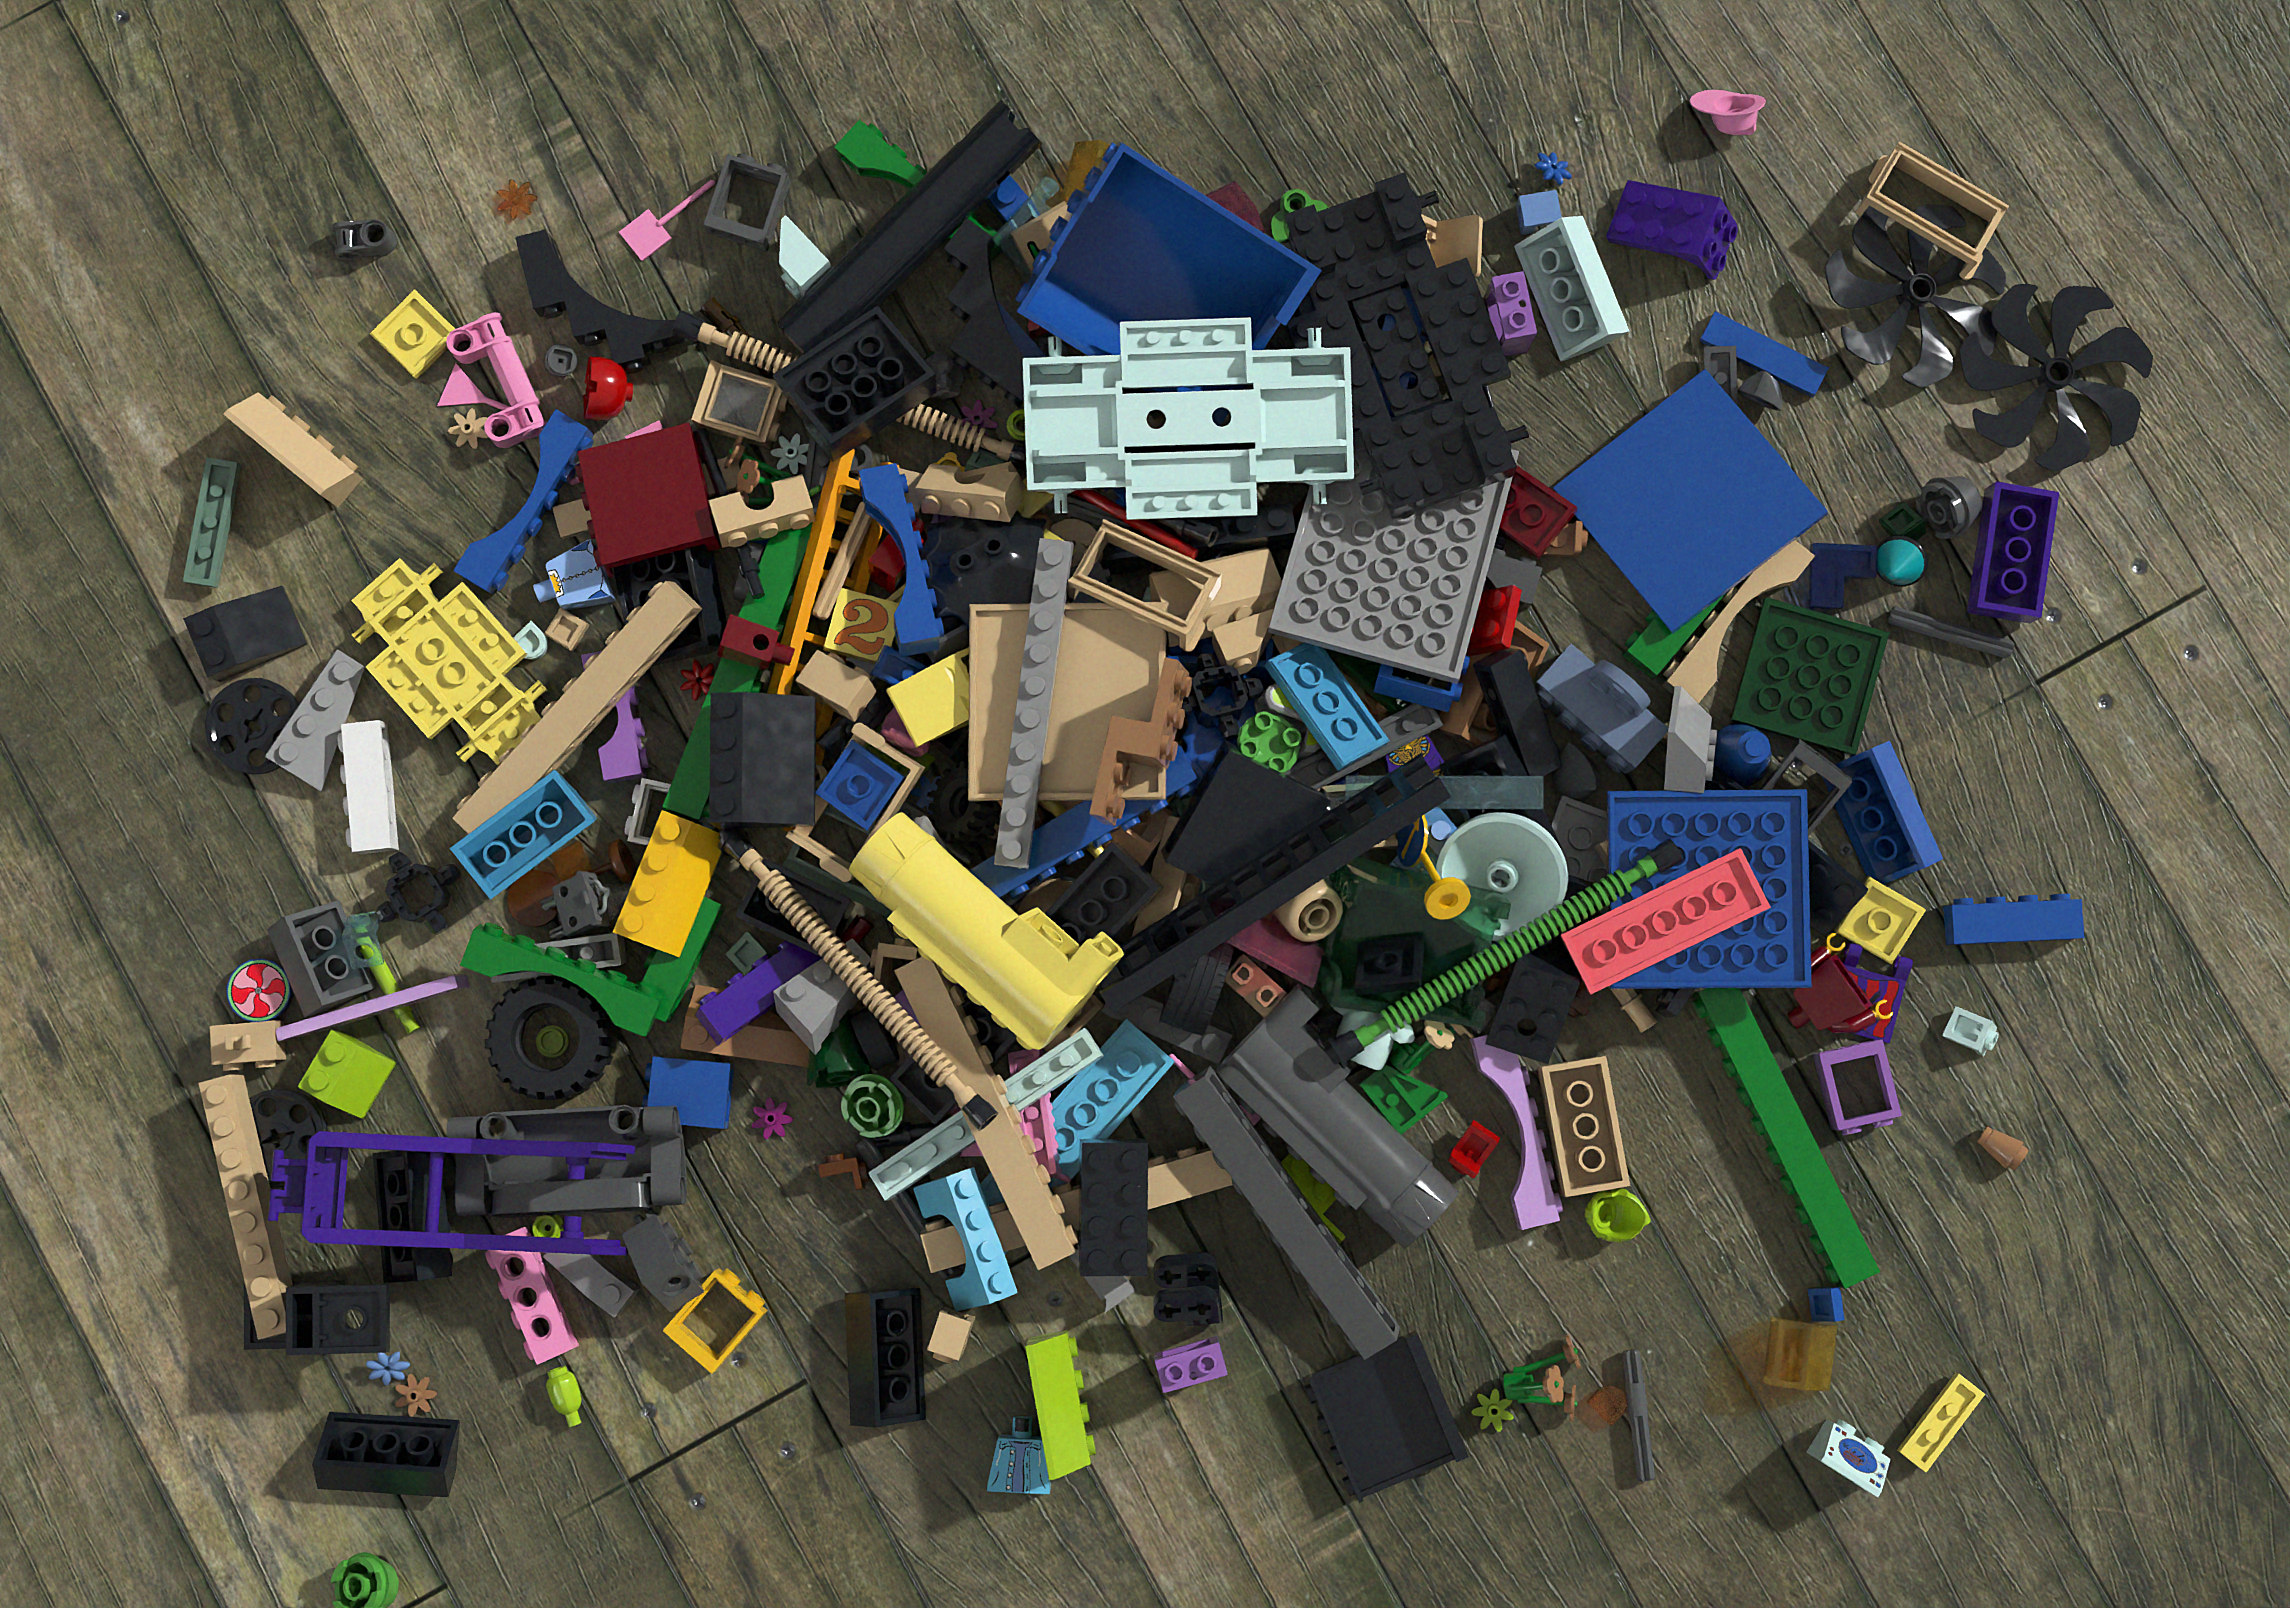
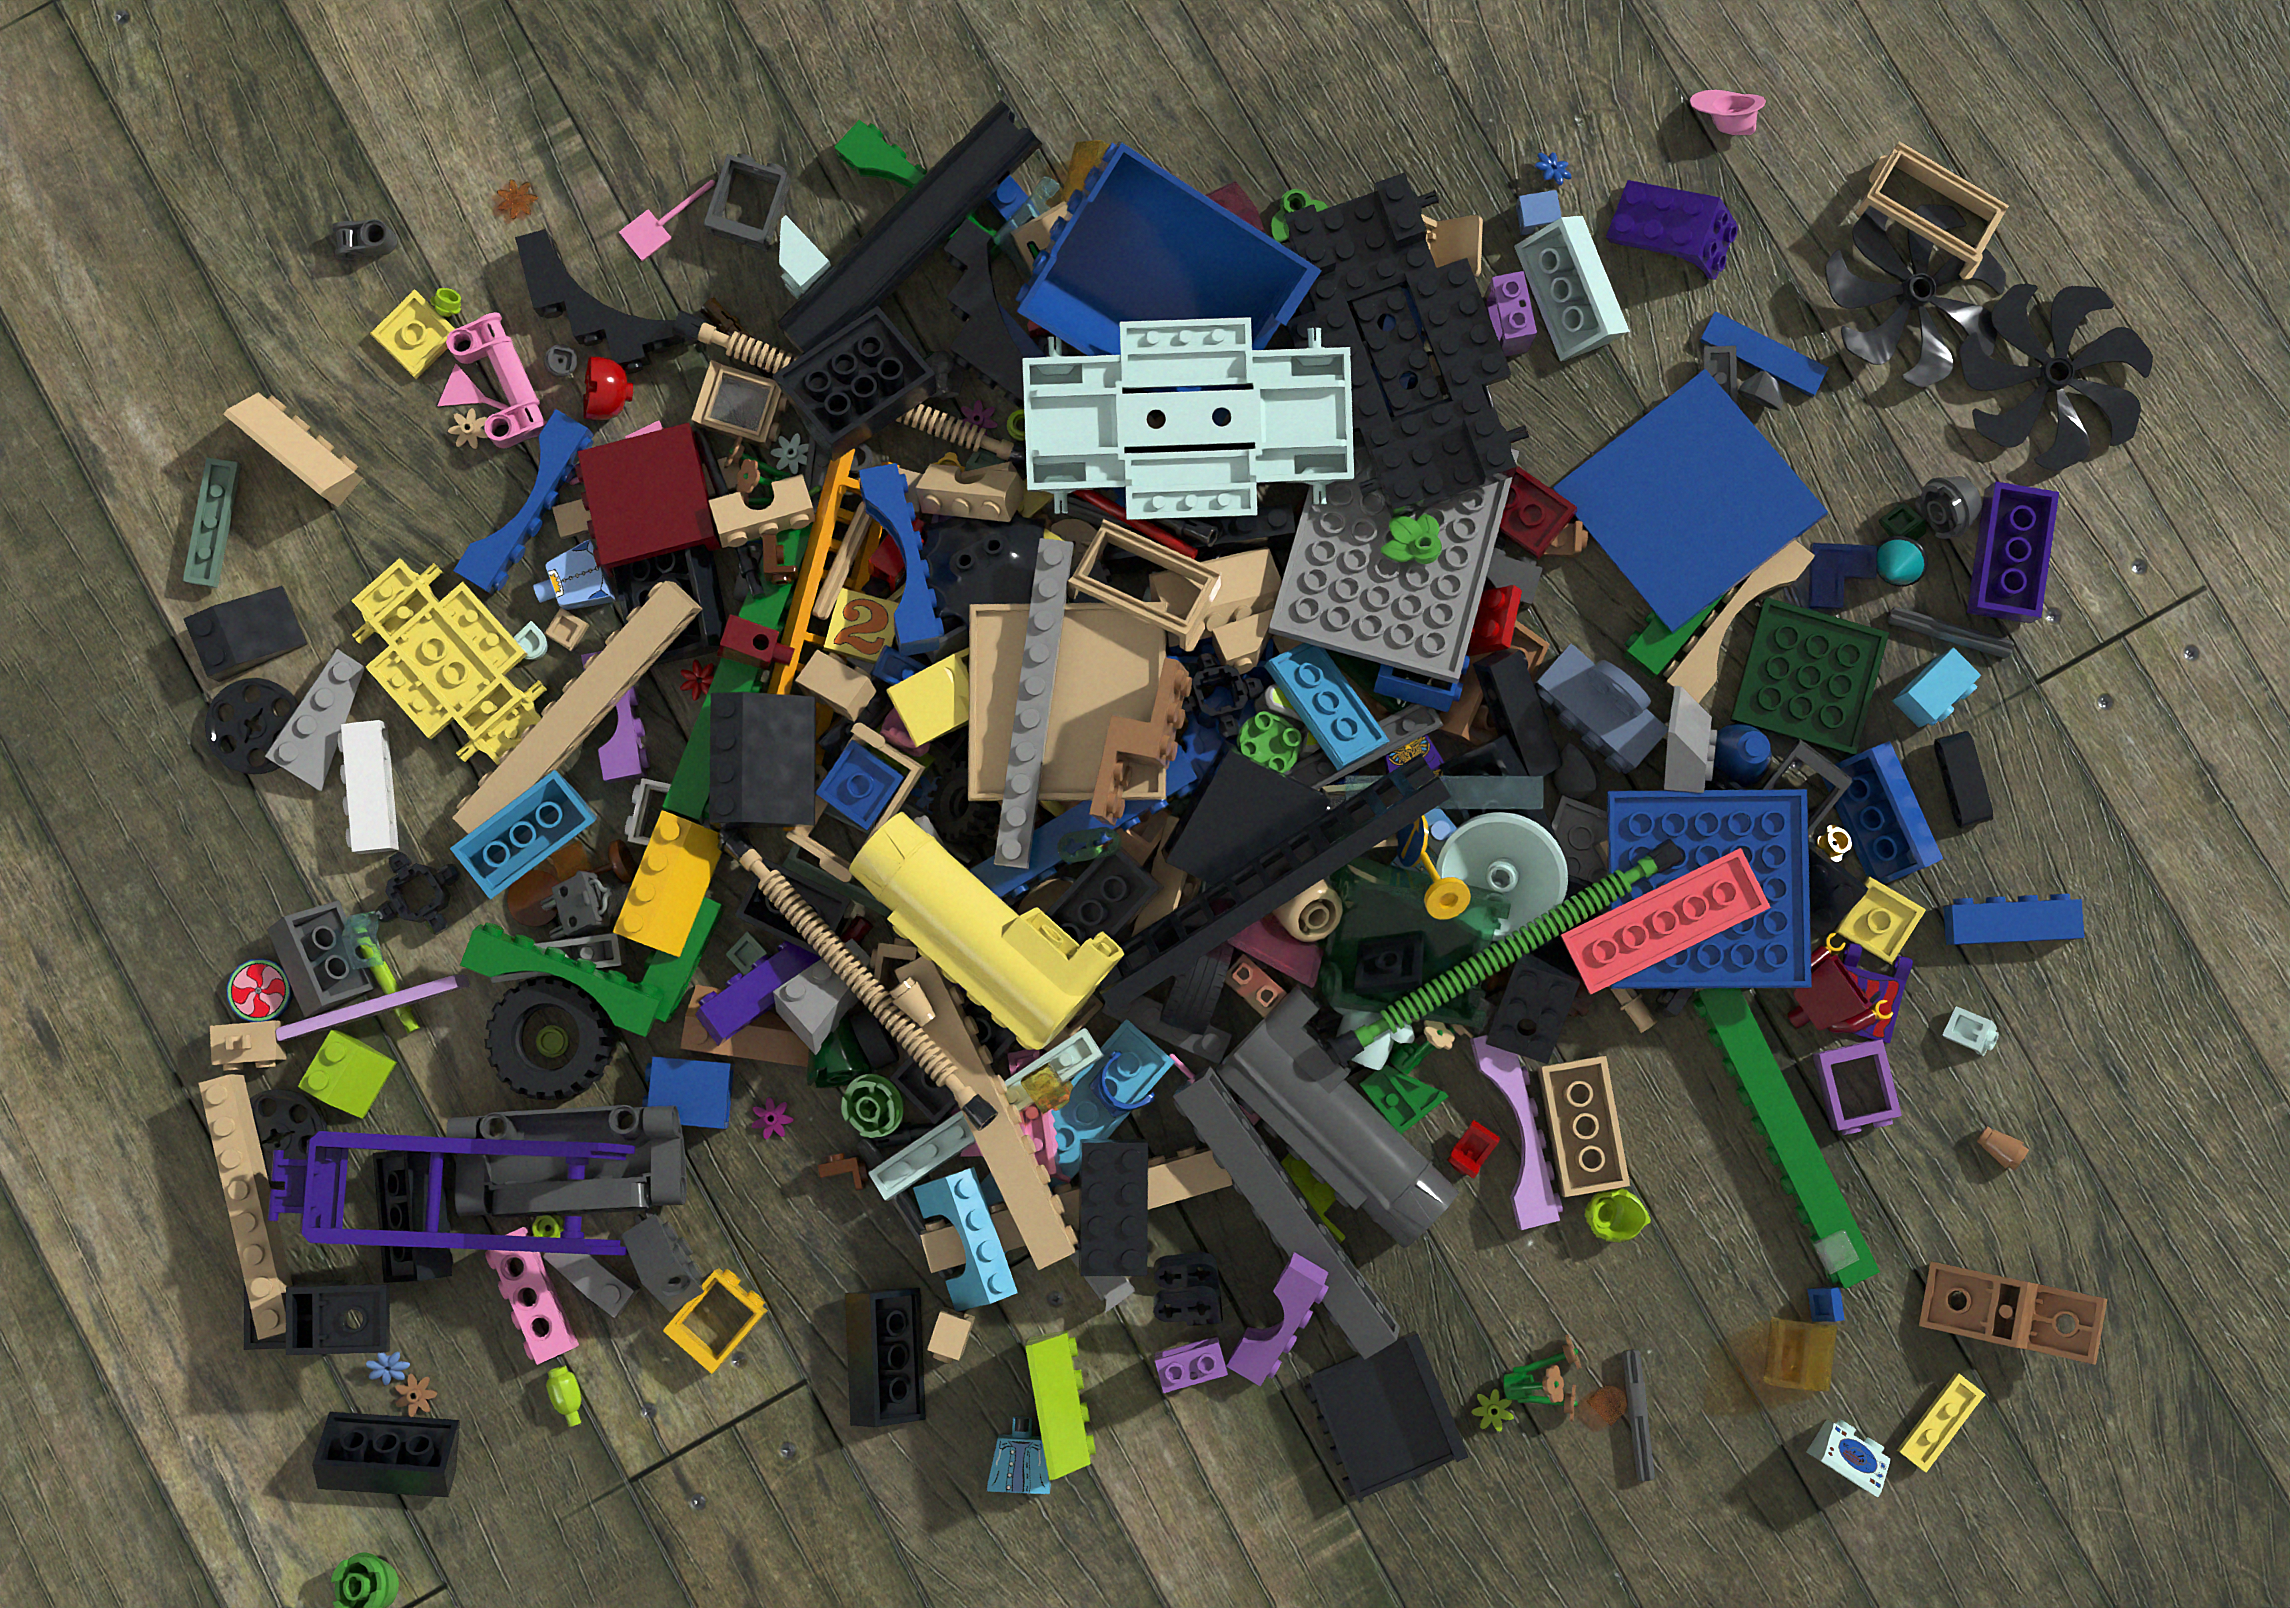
none -> lime plate [430,288,461,317]
none -> reddish brown bracket [763,535,798,585]
none -> black piece [860,576,891,598]
none -> tan cone [889,976,936,1027]
none -> clear yellow bracket [1021,1062,1073,1114]
none -> clear green beam [1057,827,1121,863]
none -> blue helmet [1089,1050,1155,1118]
none -> medium lavender arch [1226,1252,1329,1386]
none -> bright green plate [1380,514,1442,564]
none -> clear plate [1813,1229,1860,1274]
none -> yellow plate [1816,825,1852,862]
none -> medium azure brick [1891,647,1981,728]
none -> medium nougat bracket [1919,1262,2107,1365]
none -> black beam [1934,731,1993,828]

